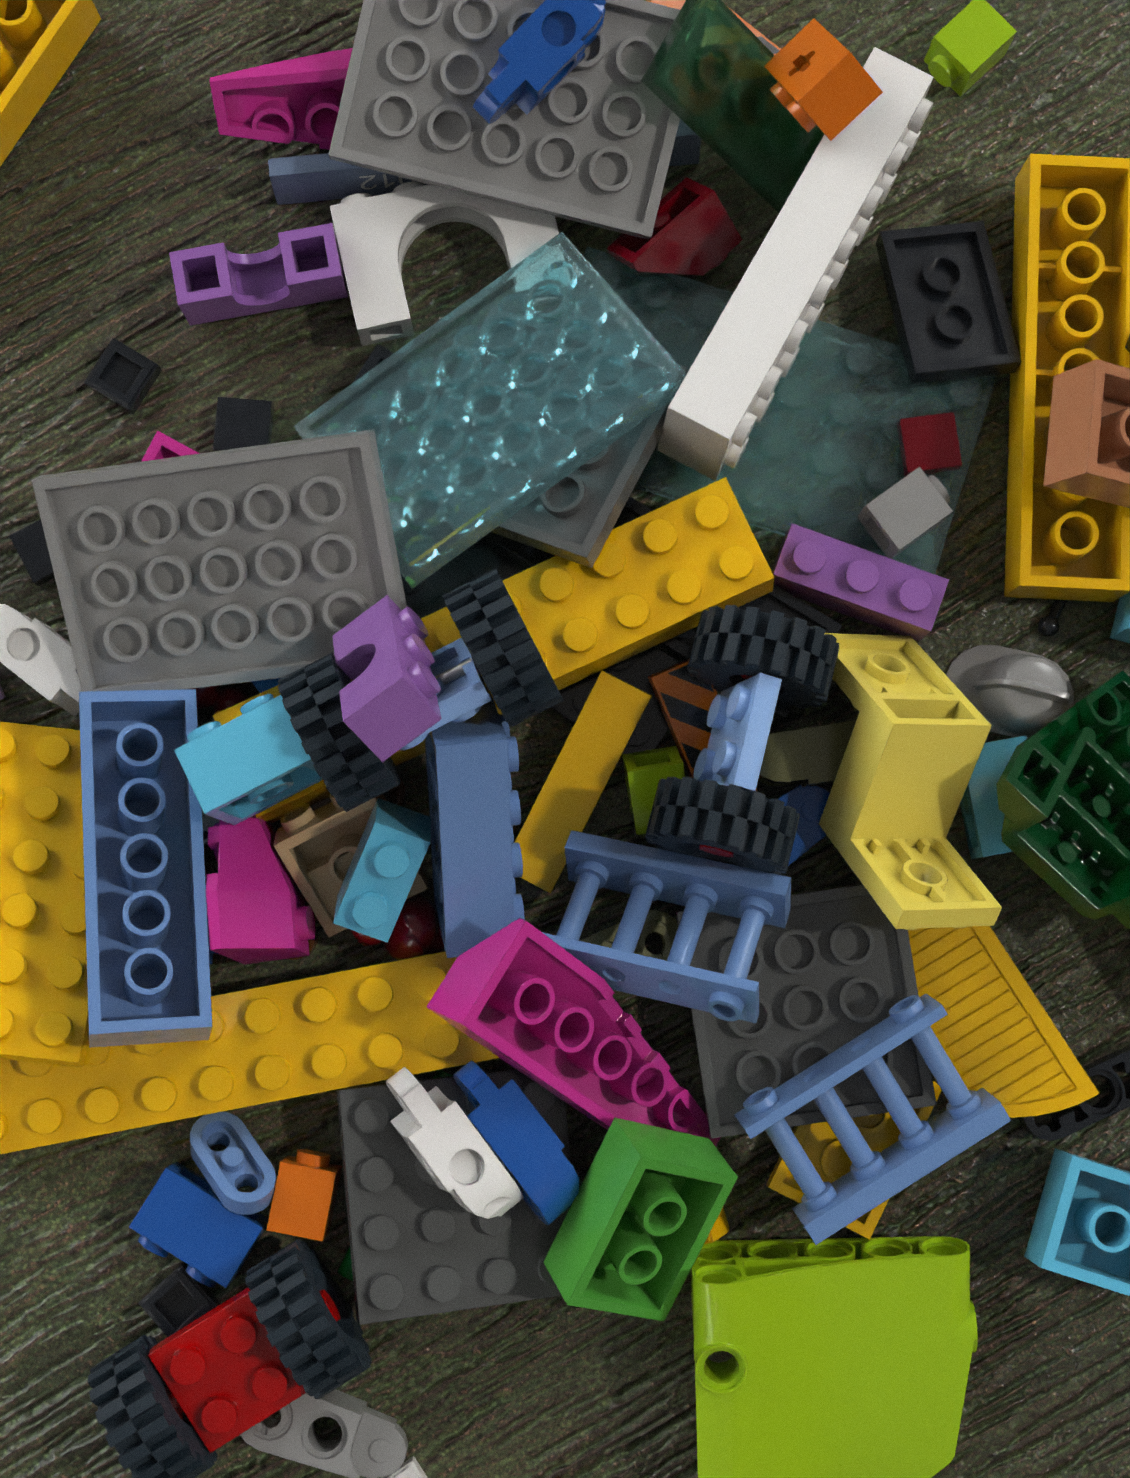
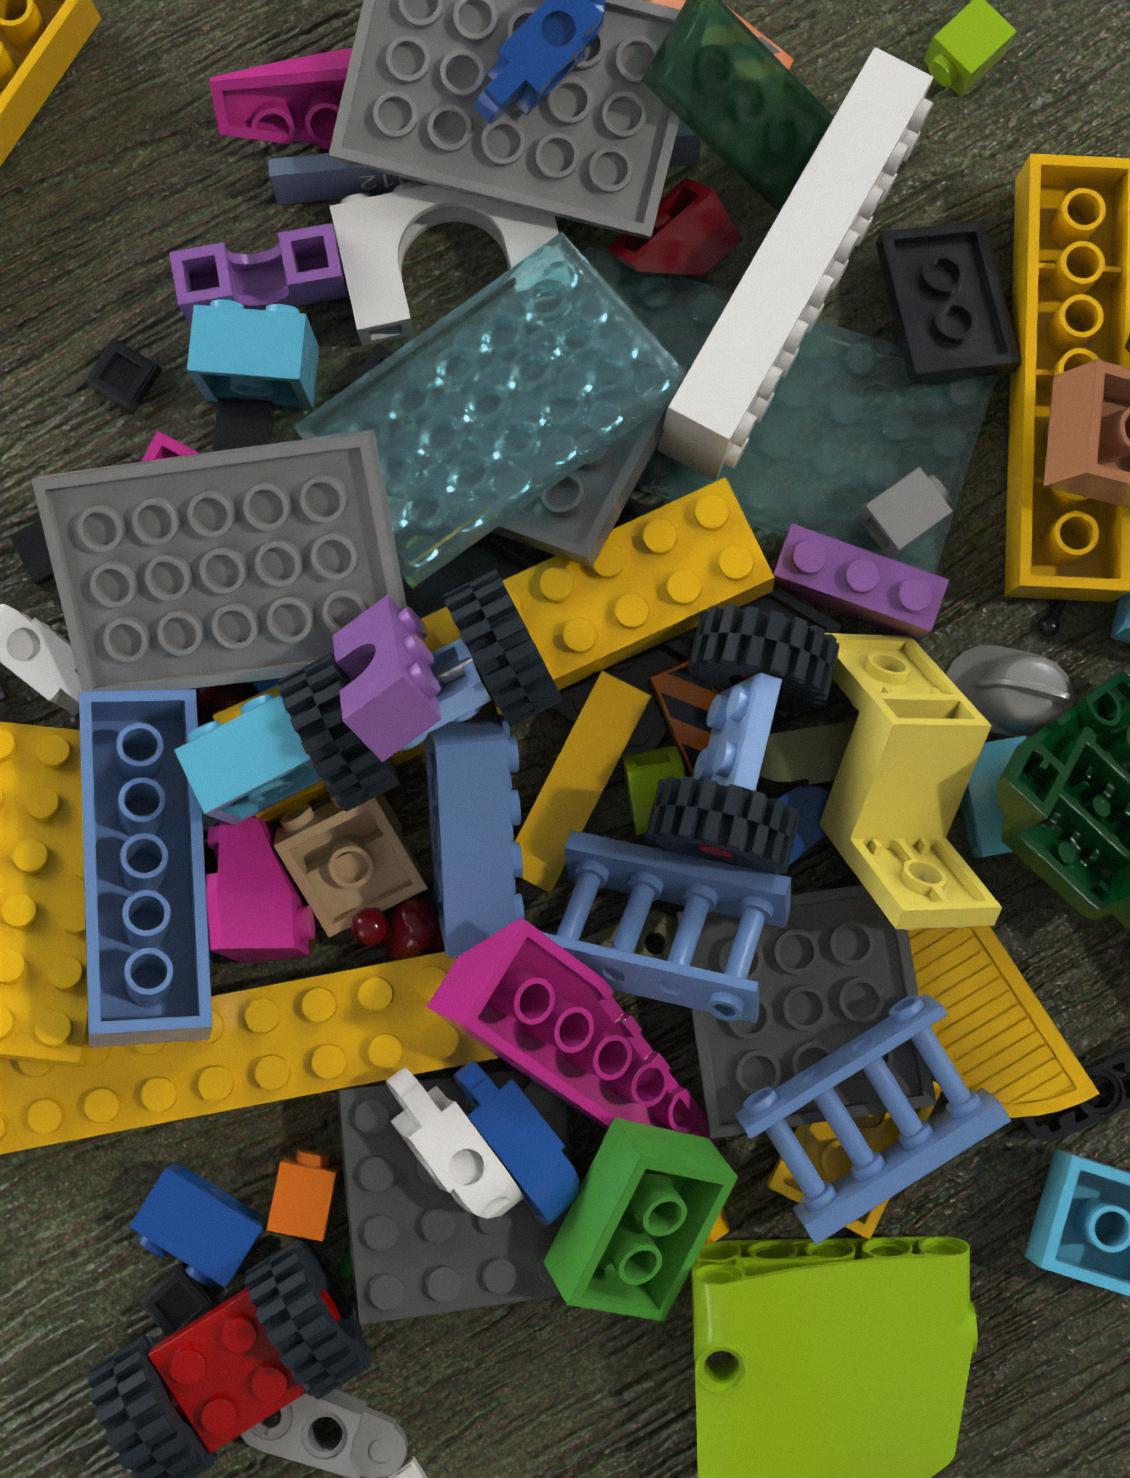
medium blue plate [190,1112,276,1215] -> none
medium azure brick [333,798,431,943] -> none
orange brick [764,18,883,141] -> none
dark red tile [897,412,962,477] -> none
none -> medium azure brick [187,299,319,410]

